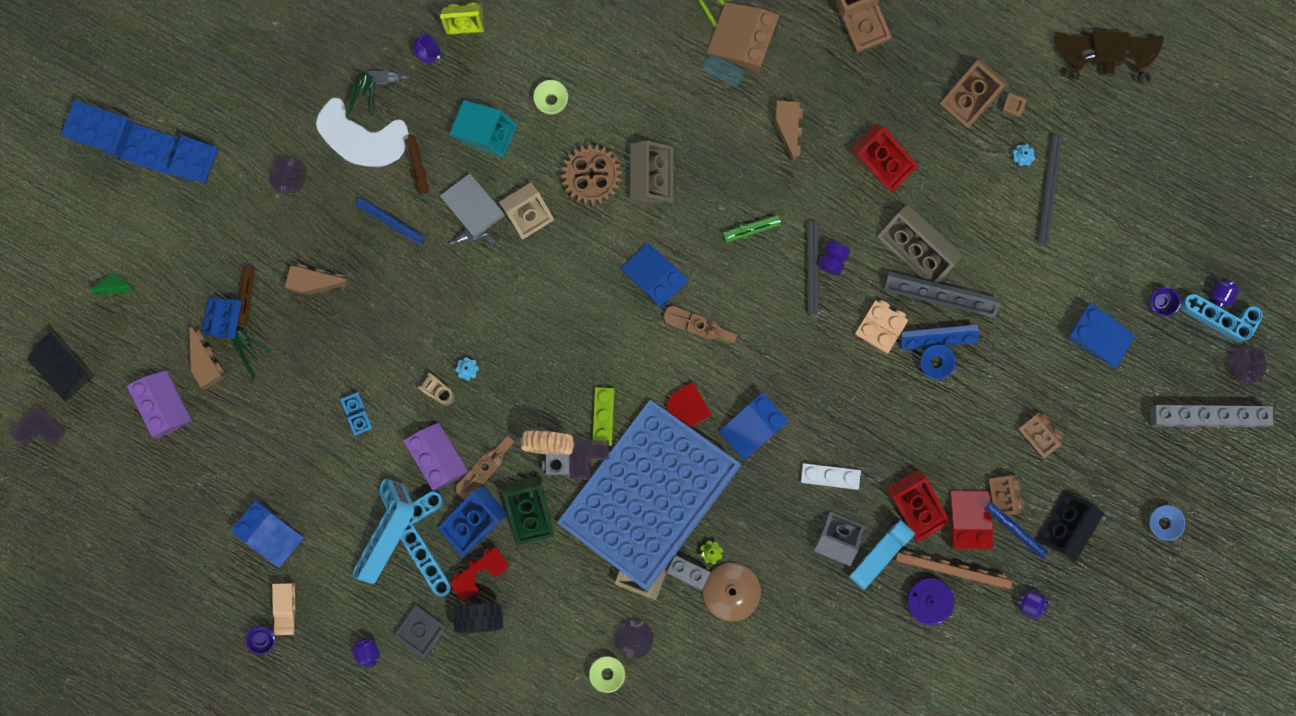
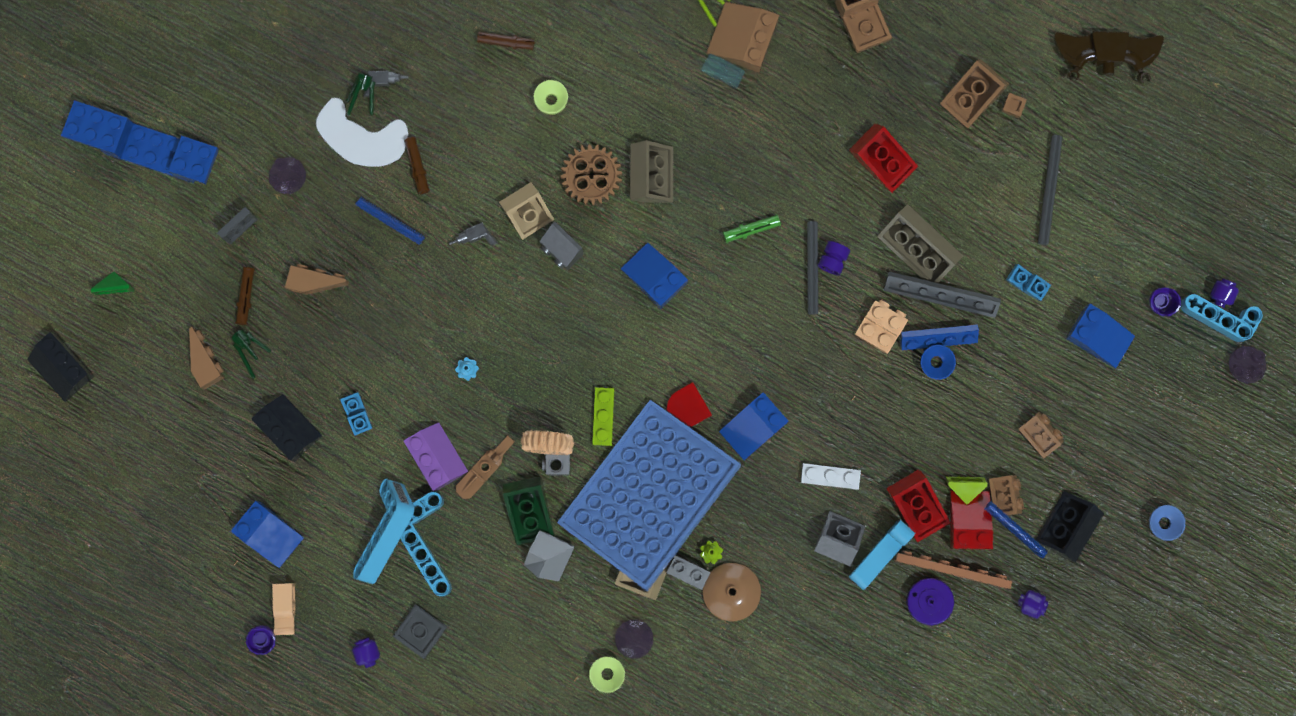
clear purple plate [10,406,66,447] -> none
medium lavender slope [127,370,192,439] -> none
blue slope [202,298,241,339] -> none
dark purple hair [413,34,441,64] -> none
tan piece [417,372,455,406] -> none
blue slope [438,486,508,557] -> none
neon yellow slope [440,3,484,35] -> none
light grey tile [440,174,504,238] -> none
teal slope [449,100,518,158] -> none
red arch [449,547,511,602] -> none
black tyre [453,602,504,634] -> none
clear purple plate [570,440,609,479] -> none
medium nougat piece [663,306,738,343] -> none
medium nougat slope [775,101,803,162] -> none
medium azure plant [1013,144,1035,166] -> none
light grey brick [1150,405,1273,428] -> none
none -> dark grey tile [217,207,257,244]
none -> black slope [251,394,323,462]
none -> reddish brown pin [477,31,535,51]
none -> light grey slope [524,530,575,581]
none -> flat silver slope [540,221,584,271]
none -> lime slope [946,477,988,504]
none -> dark azure slope [1006,264,1051,301]

